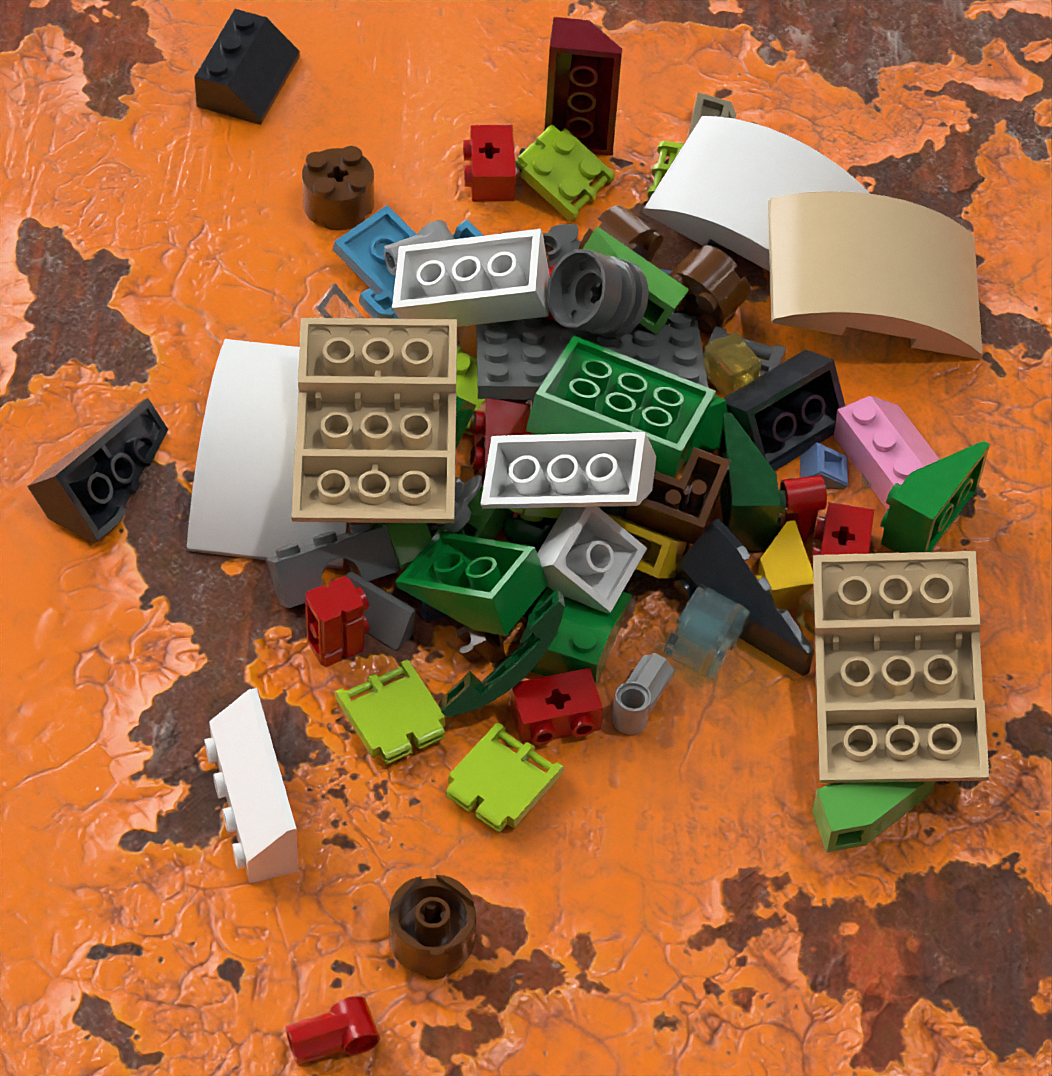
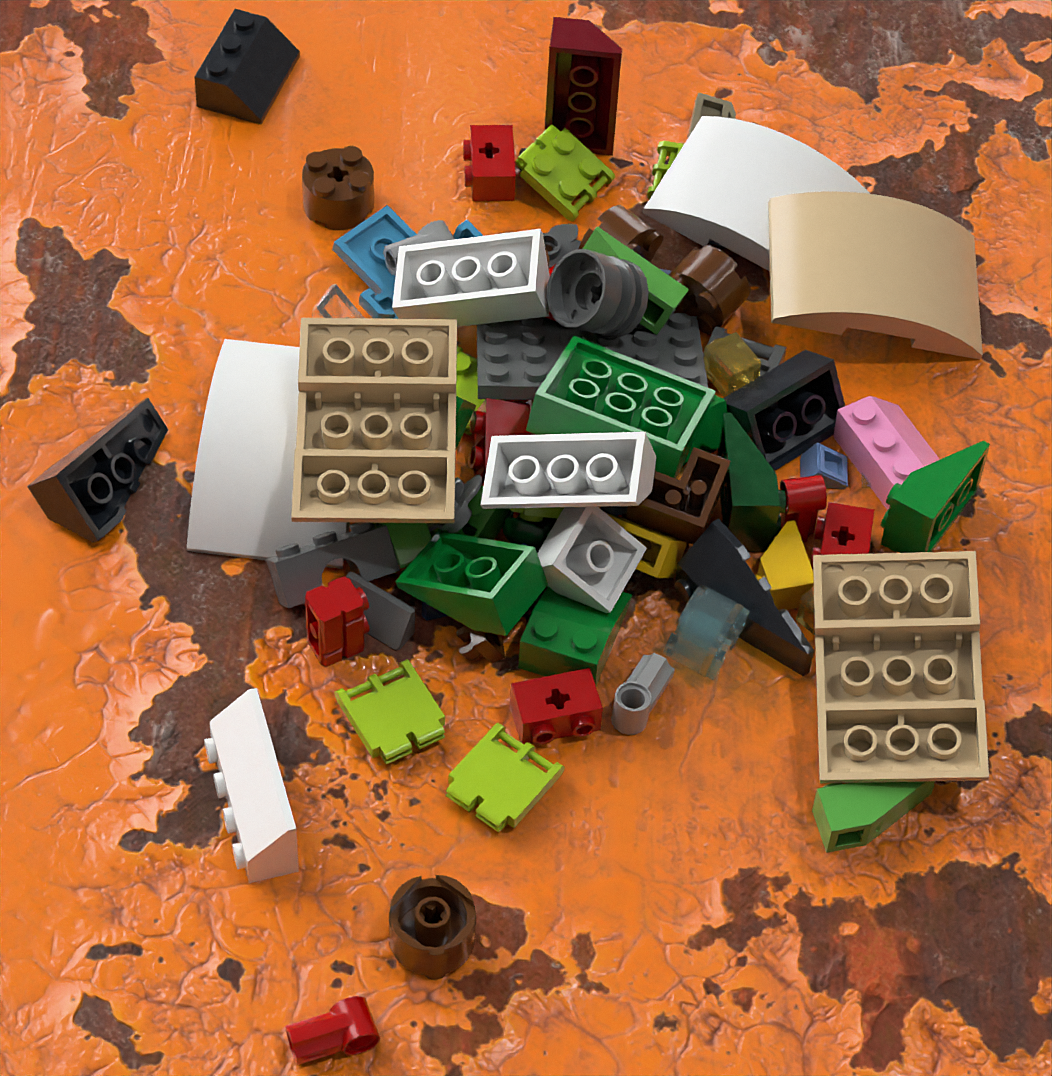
dark green slope [441,589,565,717] -> none

